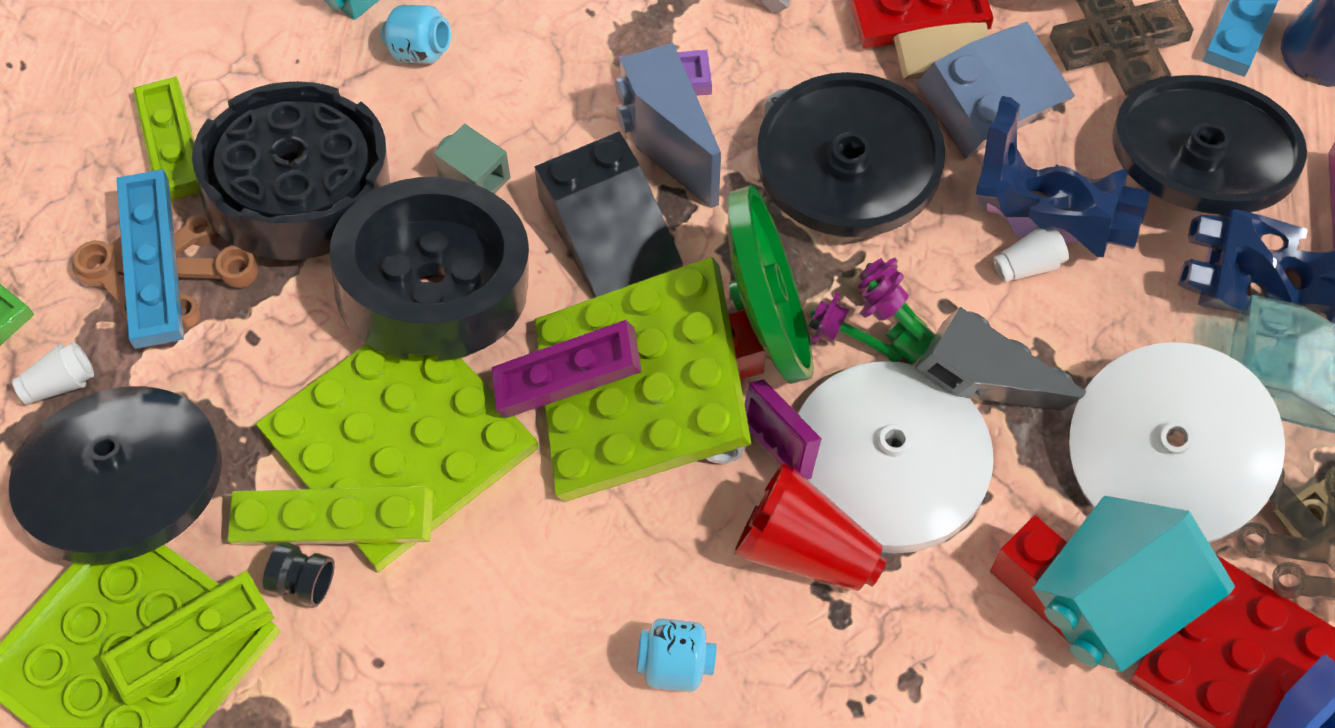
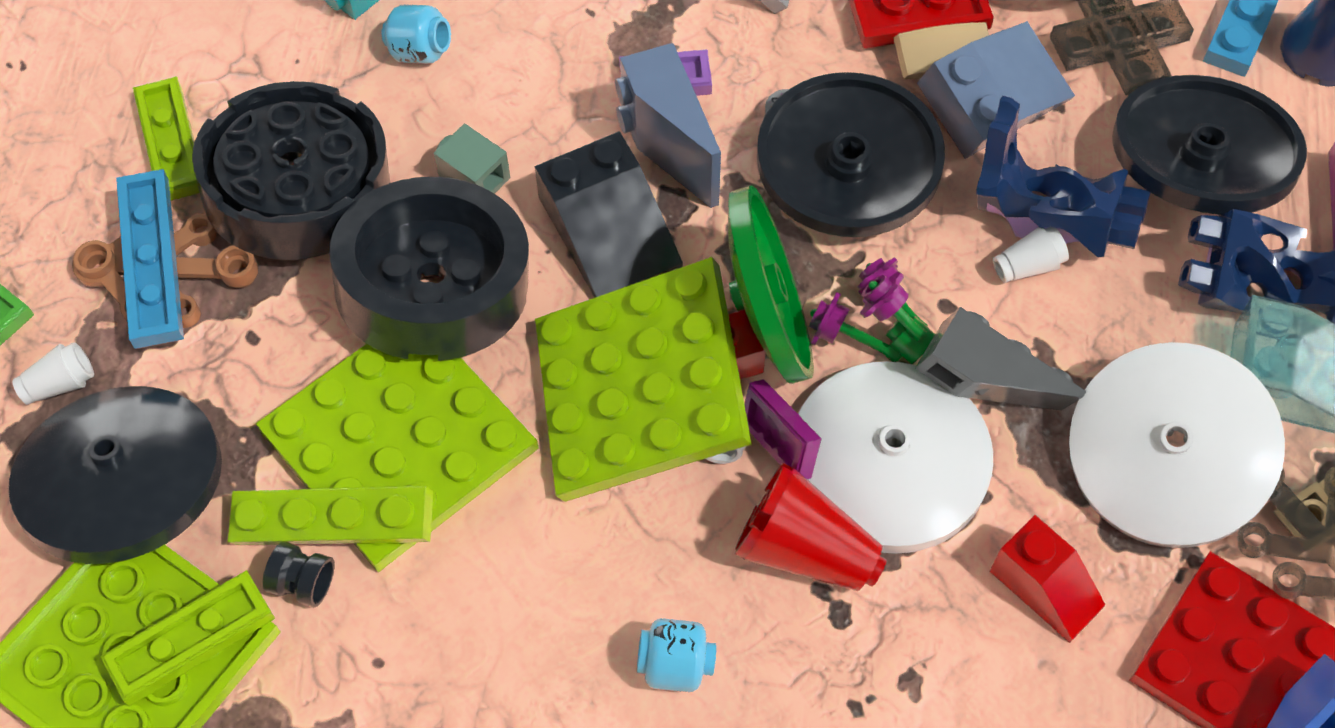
magenta plate [492,320,642,418] -> none
teal slope [1032,495,1235,672] -> none

